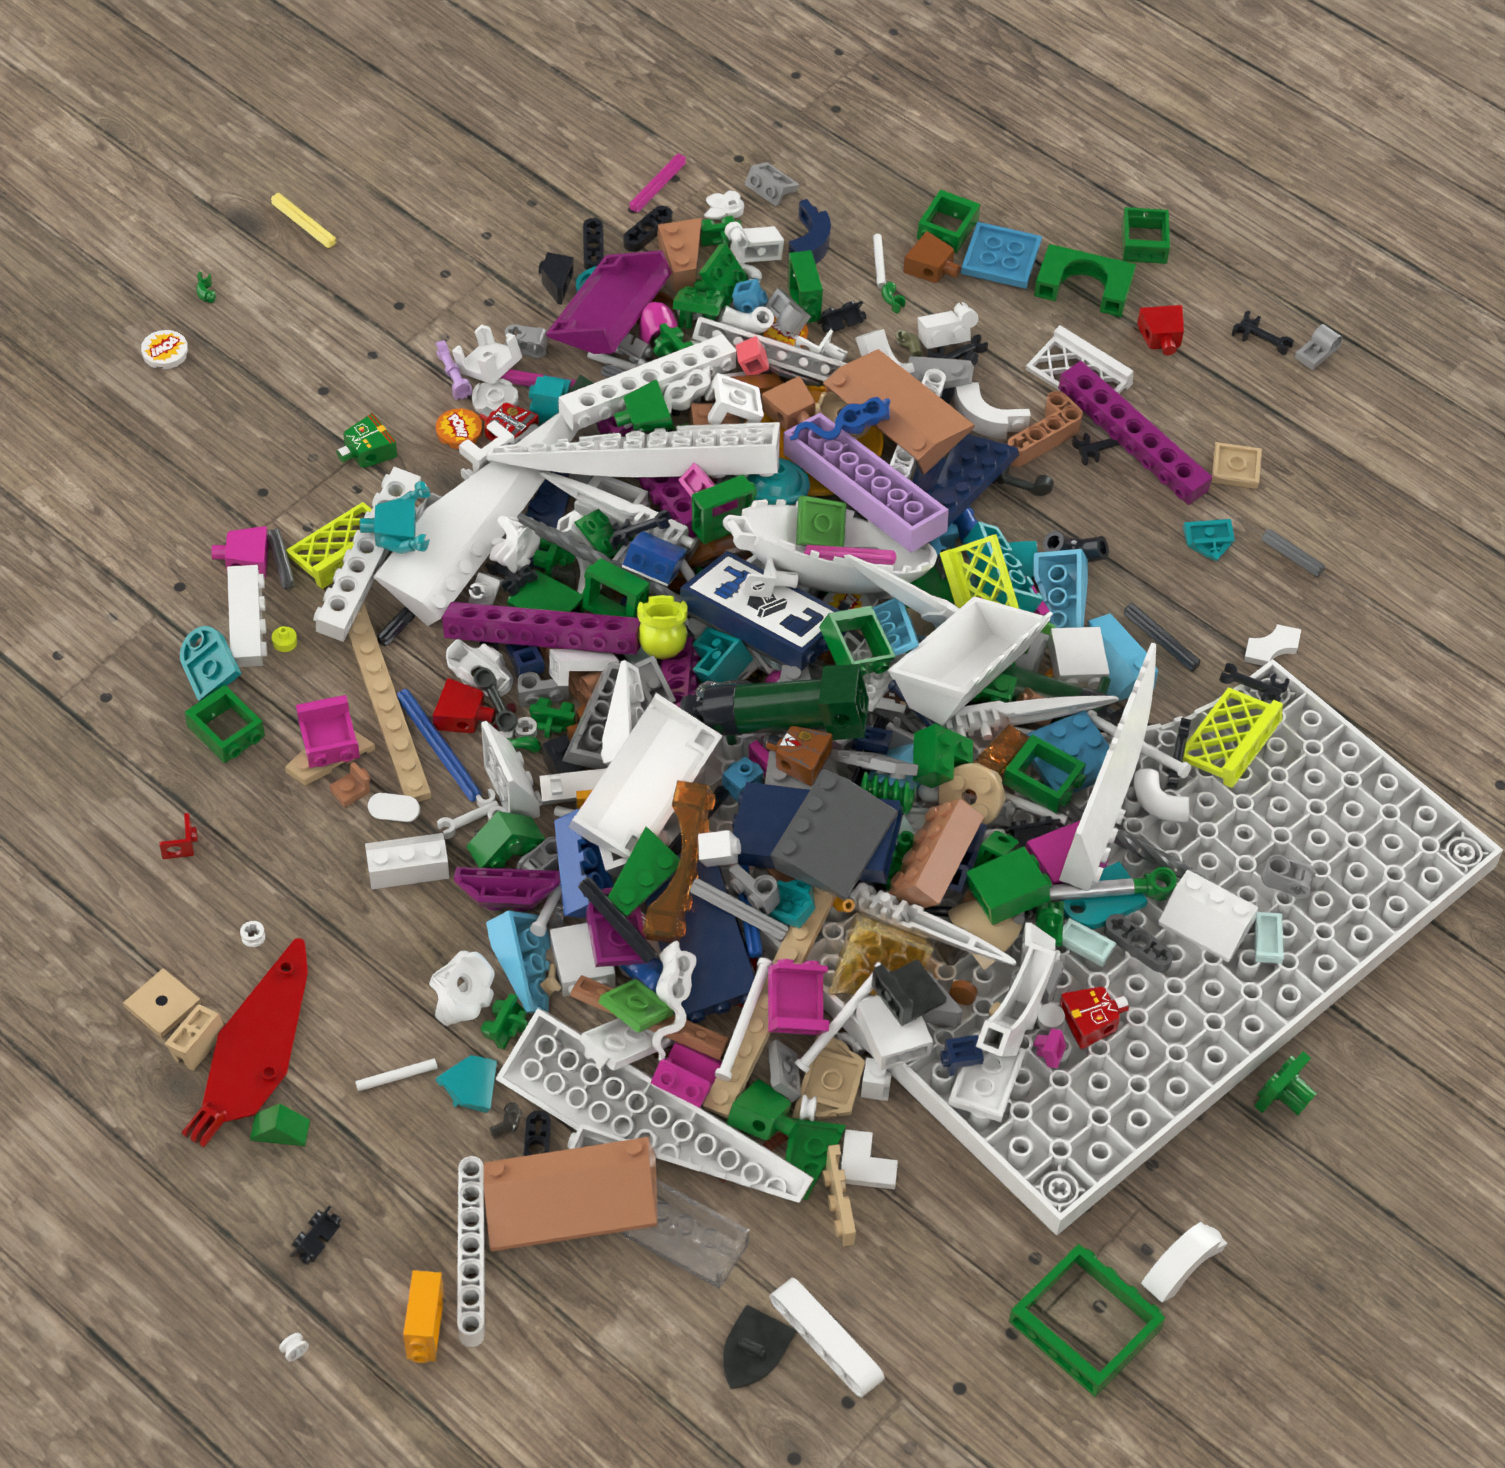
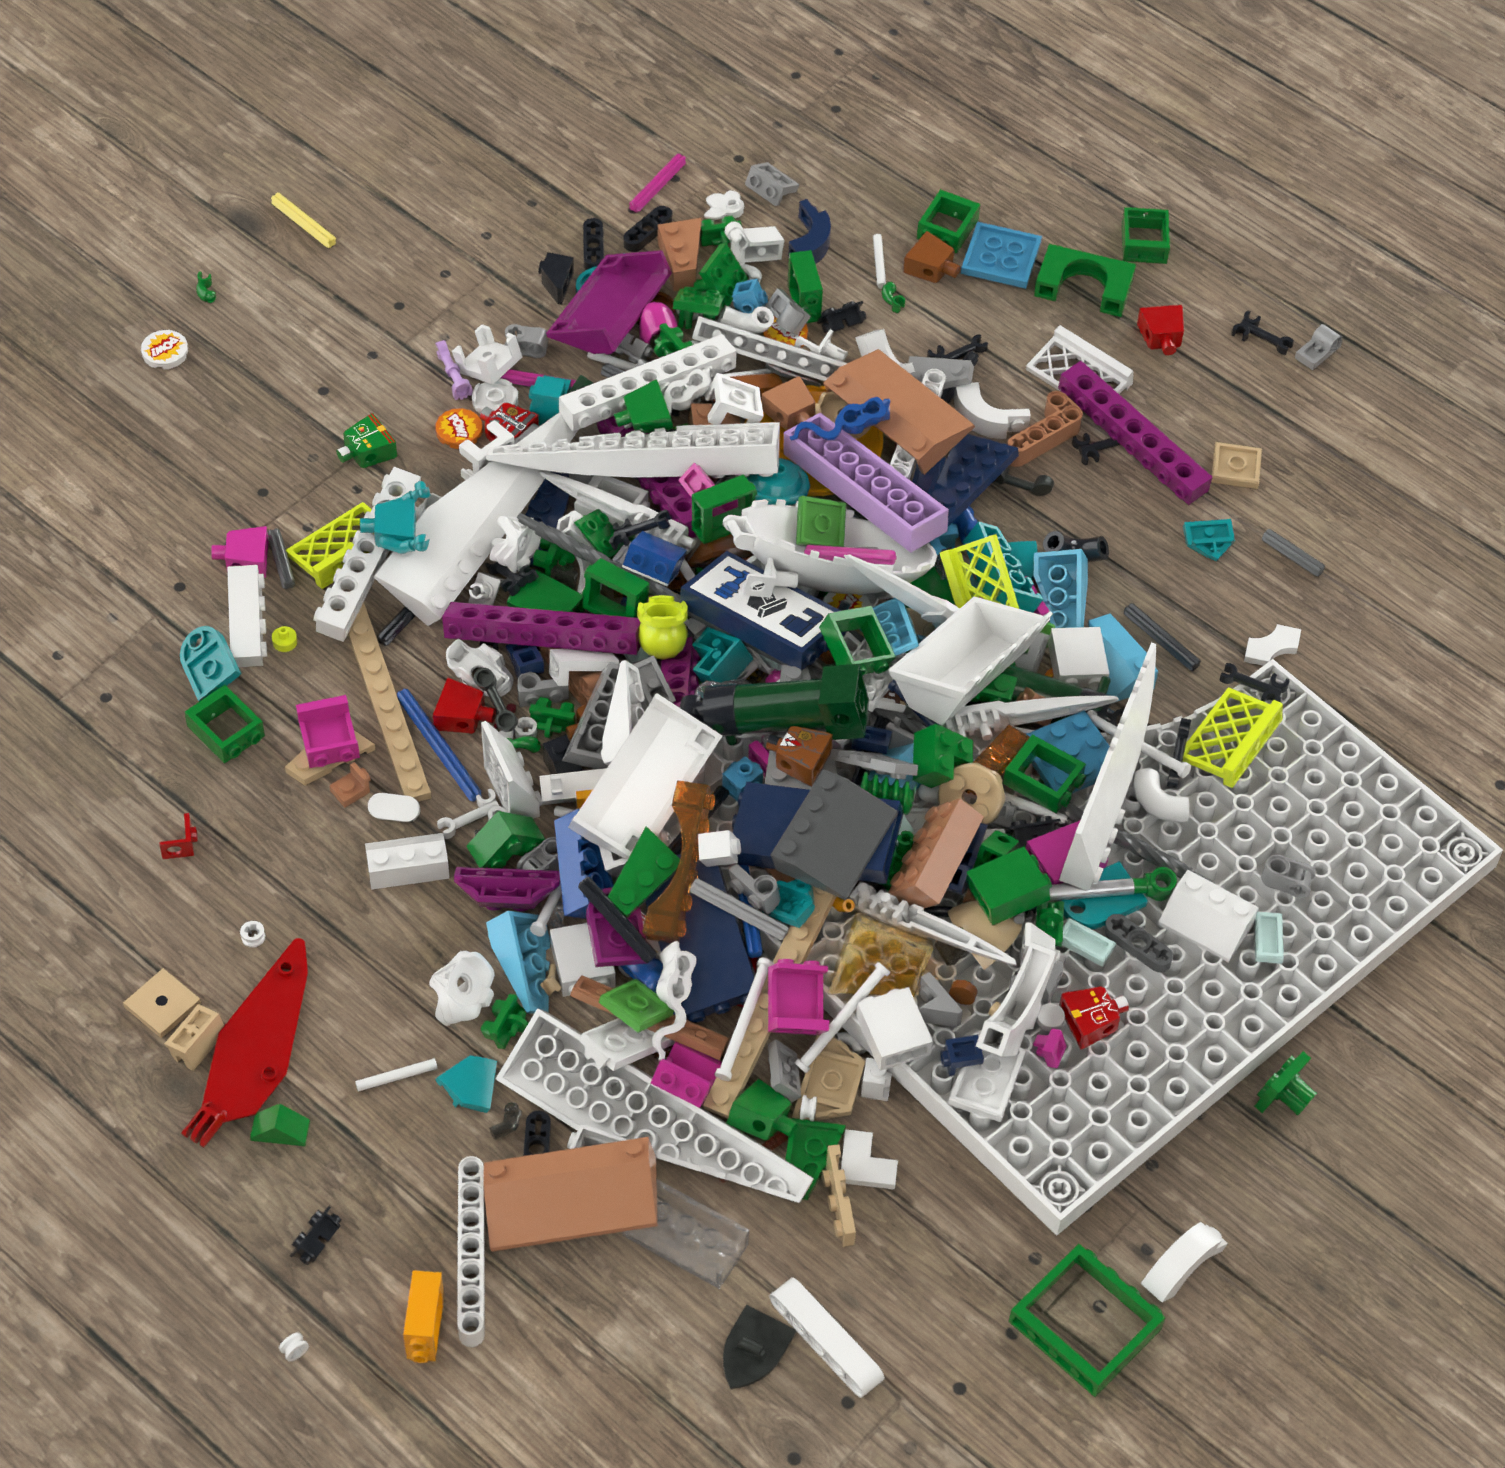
coral brick [736,336,769,375] -> none
pearl dark grey bracket [871,959,947,1026] -> none
olive arm [895,329,922,357] -> none
white hinge [918,302,978,349] -> none

